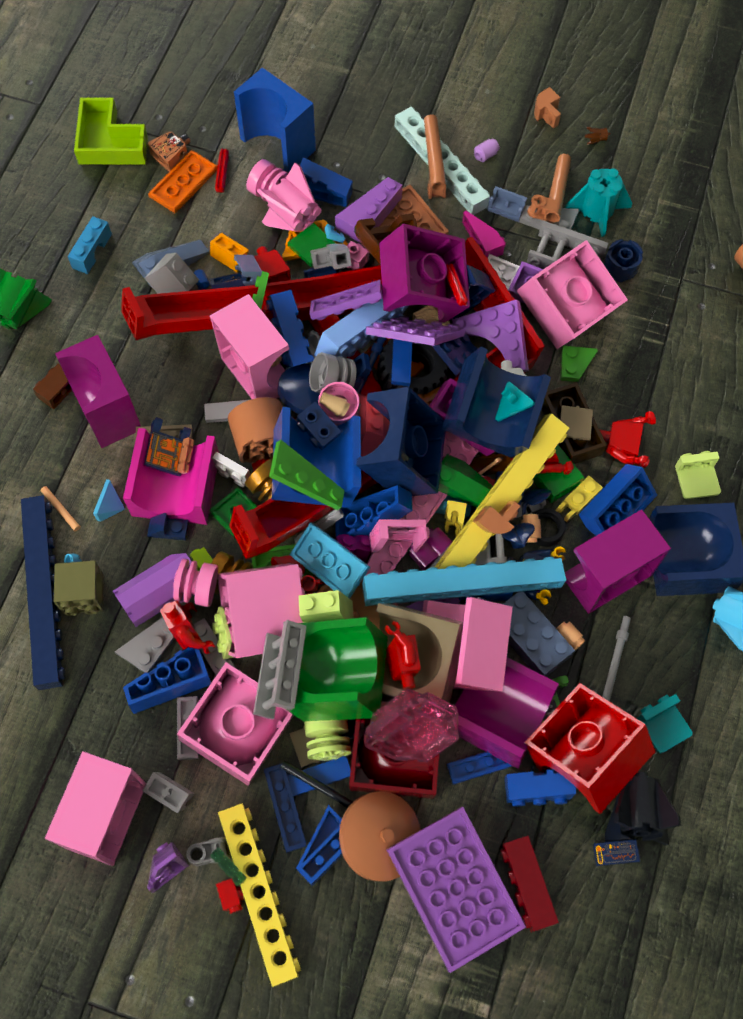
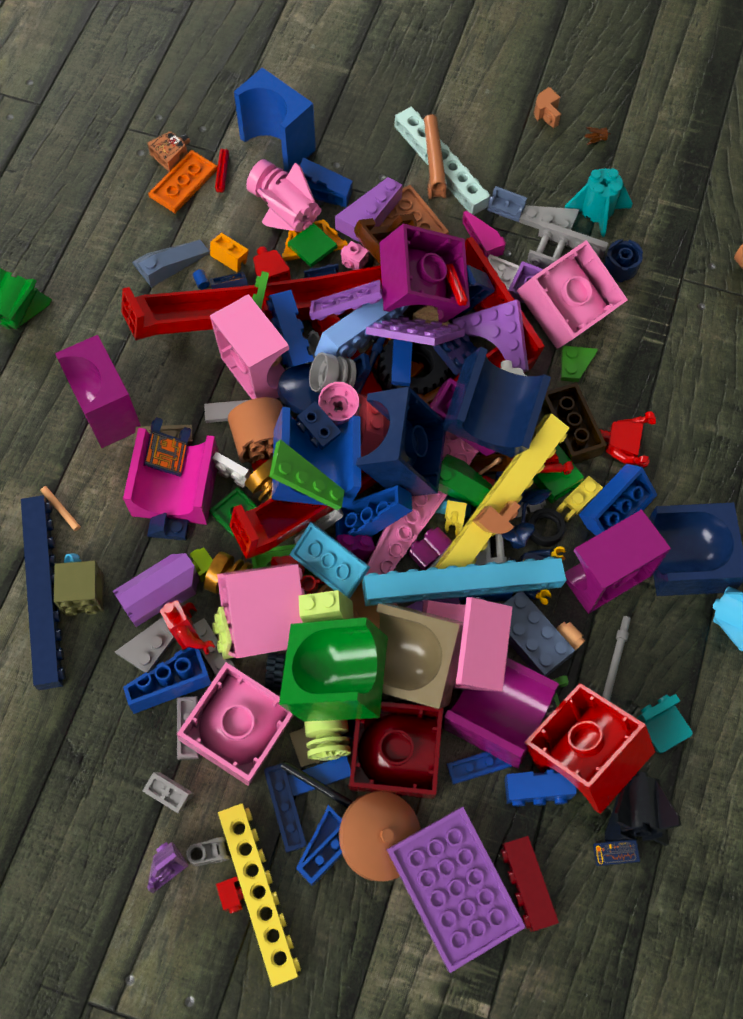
reddish brown brick [33,364,72,409] -> none
bright pink piece [45,751,147,866] -> none
dark azure arch [68,216,112,274] -> none
lime piece [74,98,148,165] -> none
medium azure slope [93,479,125,522] -> none
light grey slope [144,253,199,294] -> none
bright pink wheel [173,558,218,607] -> none
nougat axle [177,437,194,474] -> none
clear green axle [210,848,247,886] -> none
sand blue hinge [234,255,262,286] -> none
light grey fence [253,620,306,720] -> none
light grey brick [310,244,352,270] -> none
tan cone [319,392,350,417] -> none
medium azure tile [324,224,345,243] -> none
clear pink piece [364,688,459,762] -> none
bright pink panel [369,519,429,553] -> none
red torso [385,621,421,690] -> none
lavender brick [474,139,499,162] -> none
teal piece [495,382,535,422] -> none
light nougat brick [521,514,541,543] -> none
nougat axle [527,154,571,223] -> none
dark tan piece [560,405,593,440] -> none
yellowish green bracket [675,451,721,499] -> none

